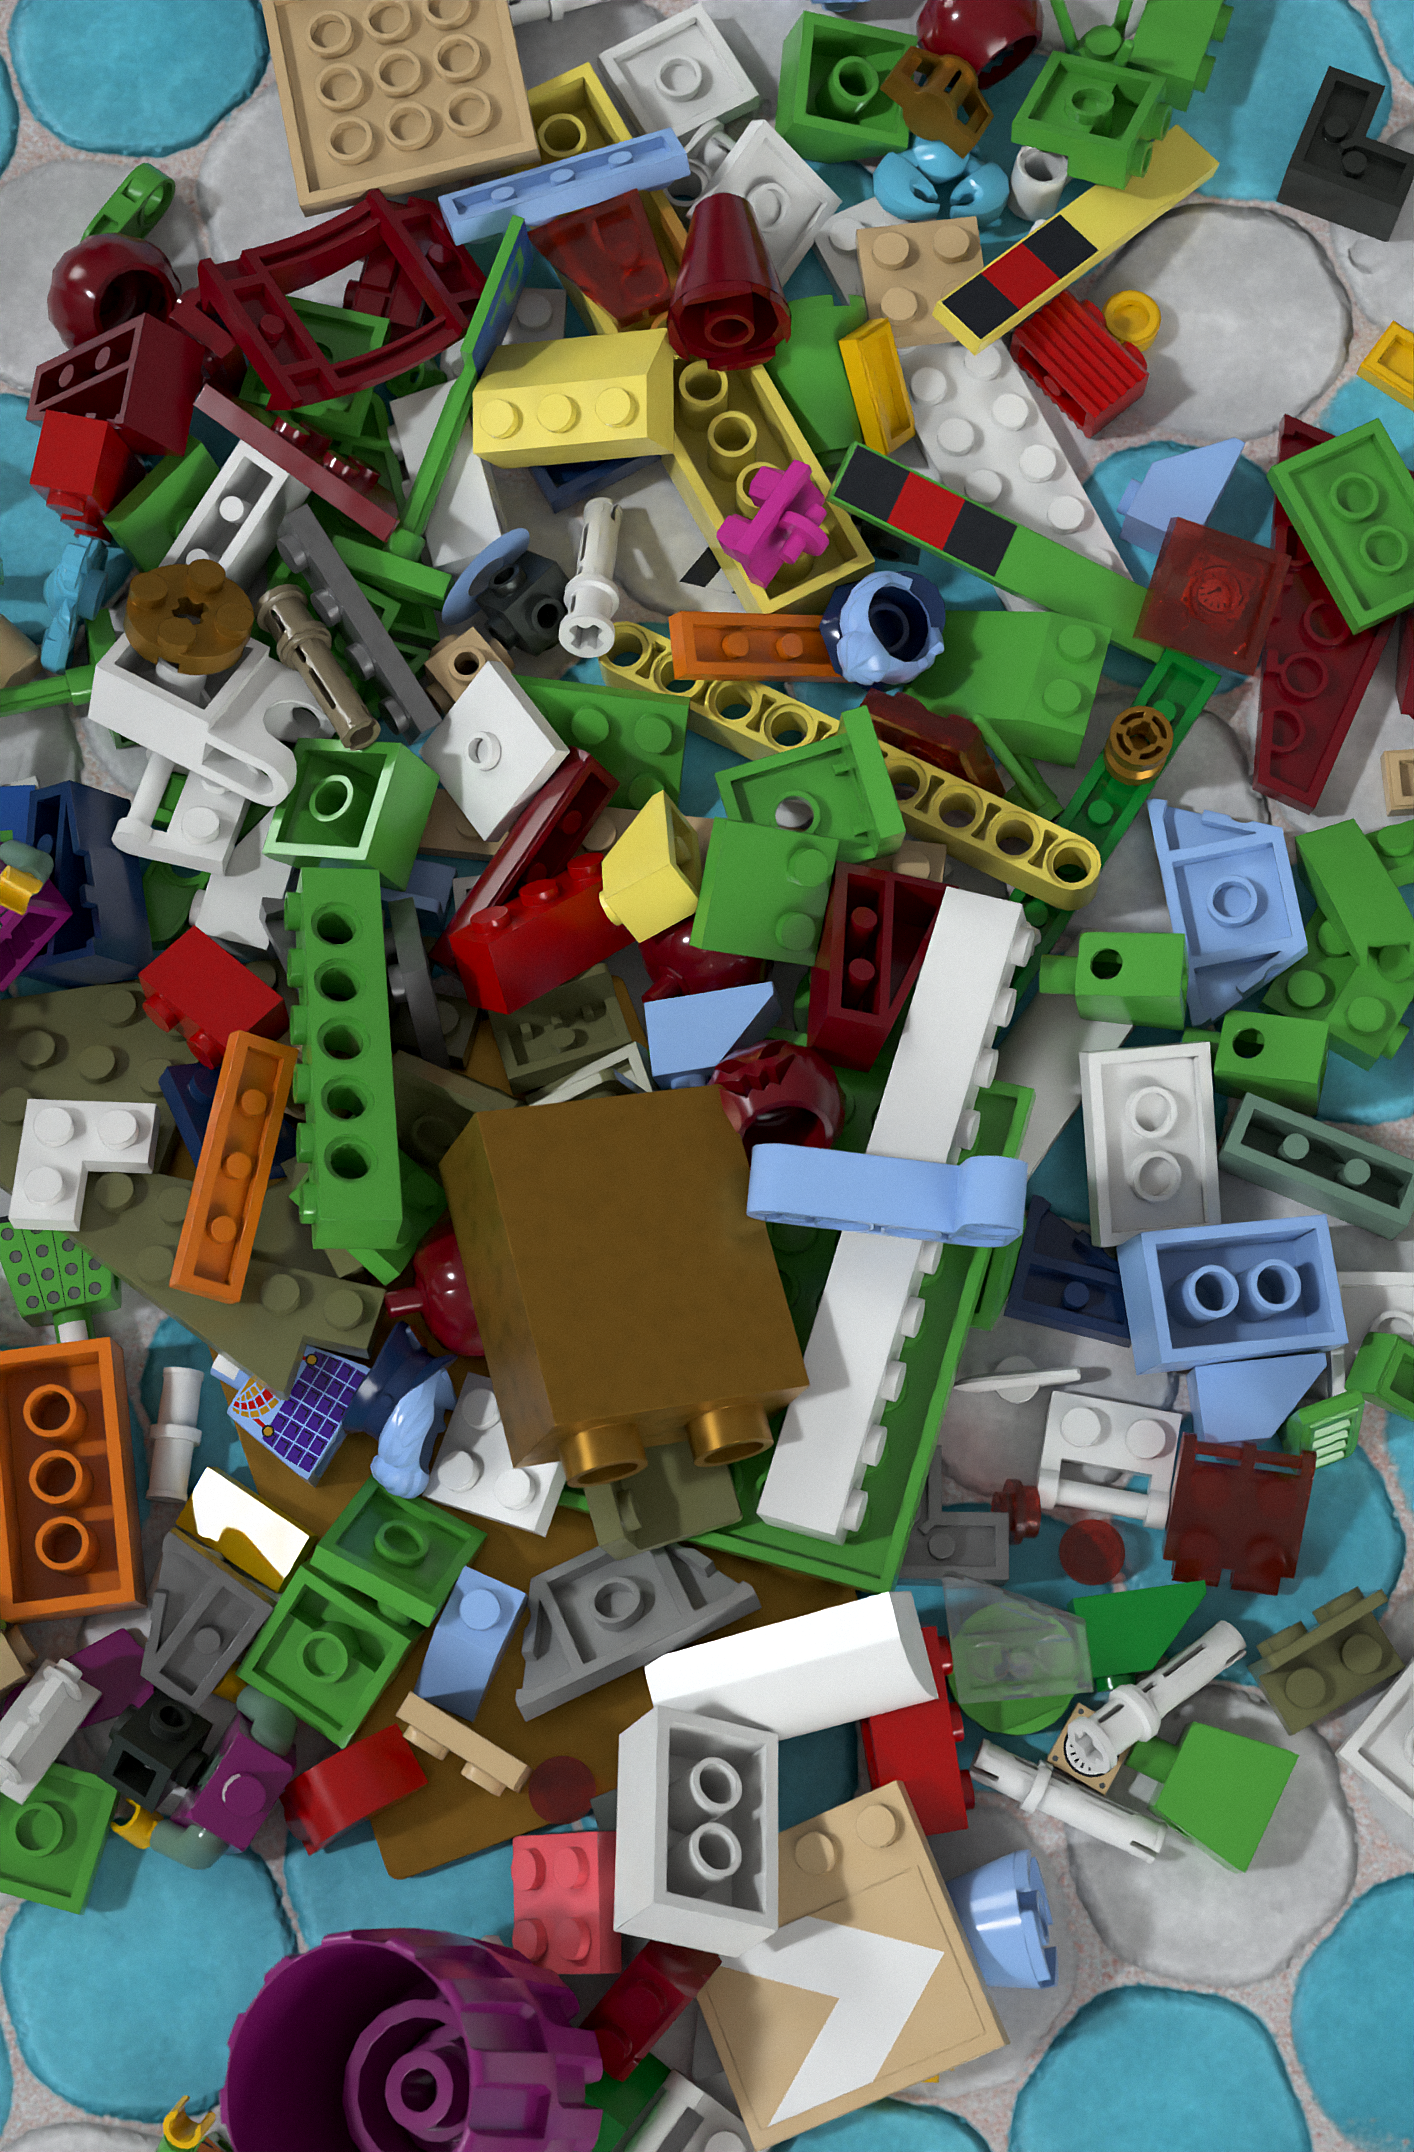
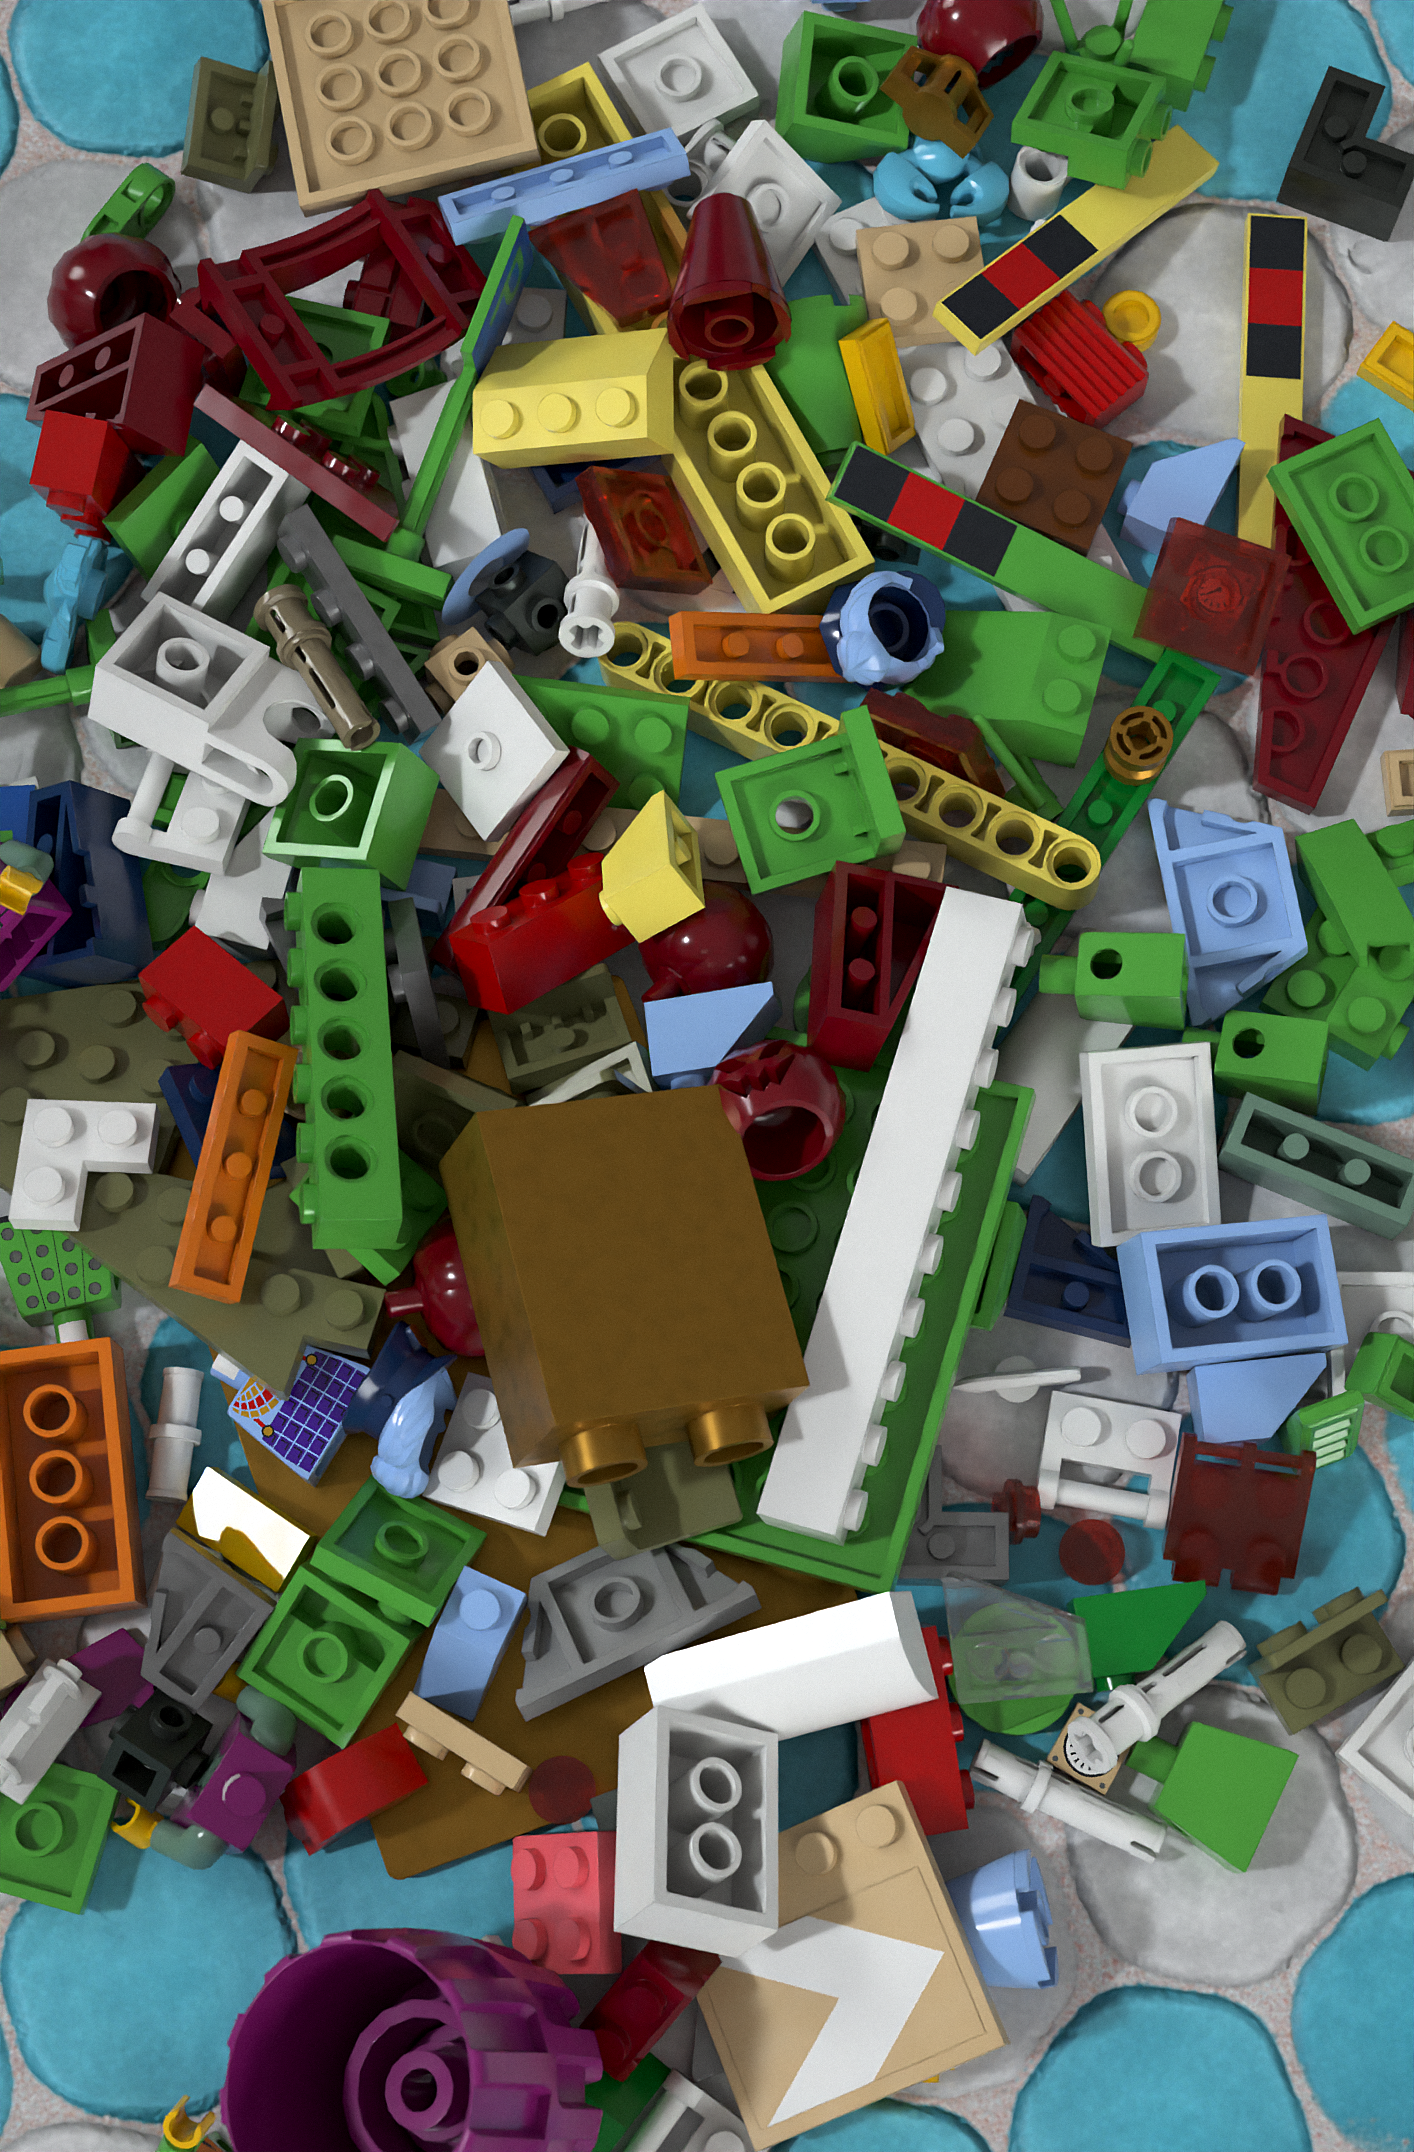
pearl gold plate [123,559,254,675] -> none
bright green plate [689,816,840,966] -> none
dark pink hips [716,459,829,589] -> none
light blue beam [746,1144,1028,1247] -> none
none -> olive bracket [180,56,282,194]
none -> clear red plate [574,466,713,595]
none -> reddish brown plate [975,399,1134,558]
none -> tile [1234,213,1308,559]

